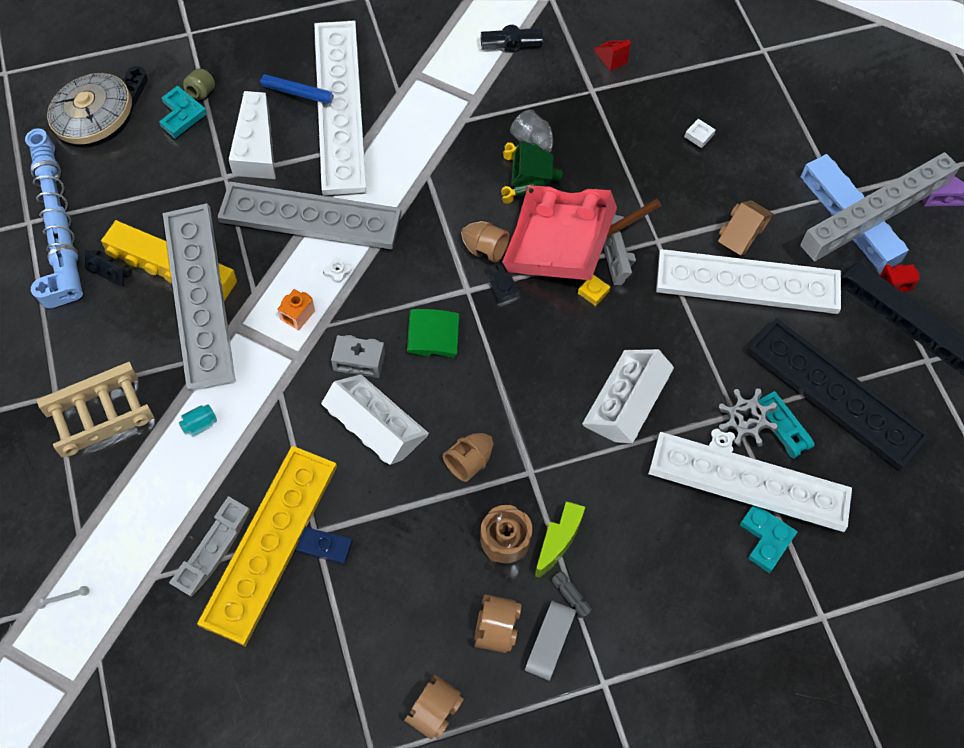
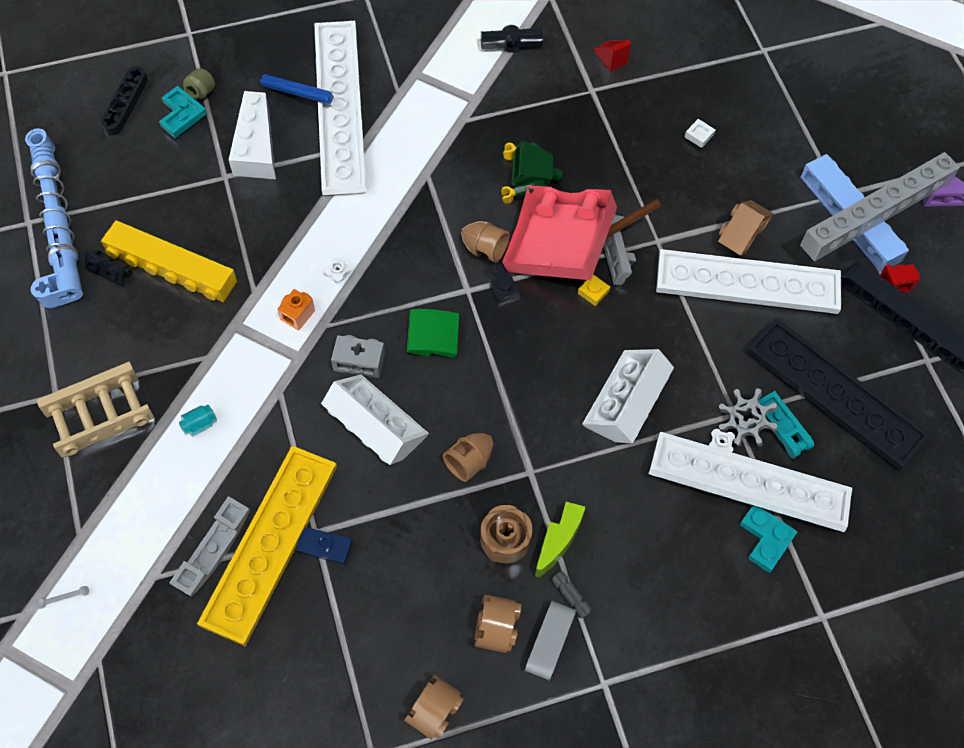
dish [47,73,132,144] -> none
light grey plate [163,204,236,391] -> none
light grey plate [217,182,401,249] -> none
clear helmet [510,109,553,152] -> none

